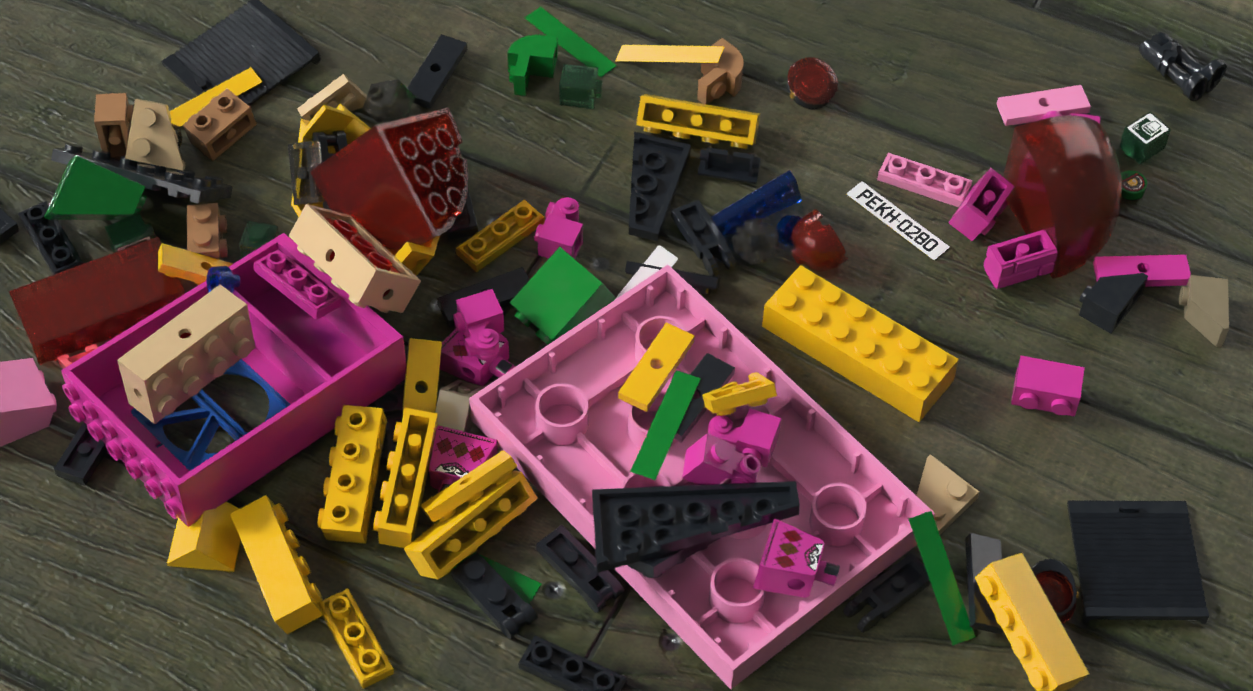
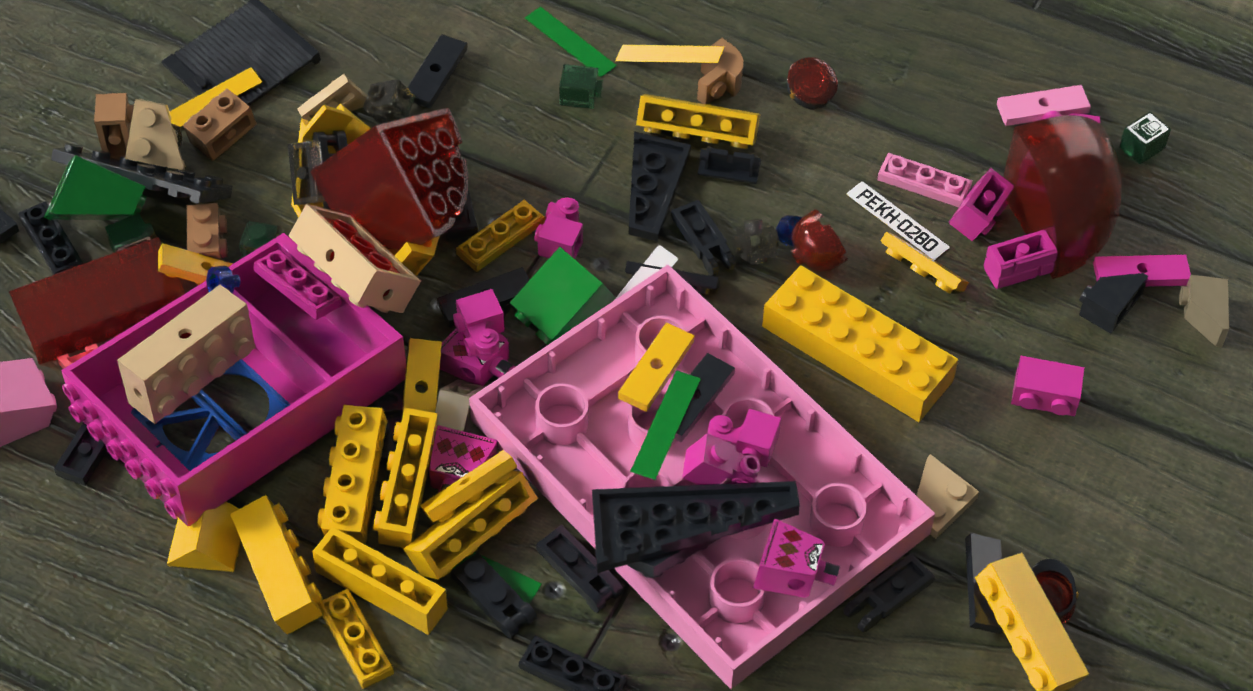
green brick [507,35,558,96] -> none
yellow wing [703,372,777,416] -> none
clear blue wing [711,170,802,236] -> none
green sticker [909,511,975,645] -> none
black door [1067,500,1209,624] -> none
tile [1115,170,1147,200] -> none
black piece [1139,31,1227,101] -> none
none -> yellow brick [312,527,448,635]
none -> yellow tile [881,232,969,294]

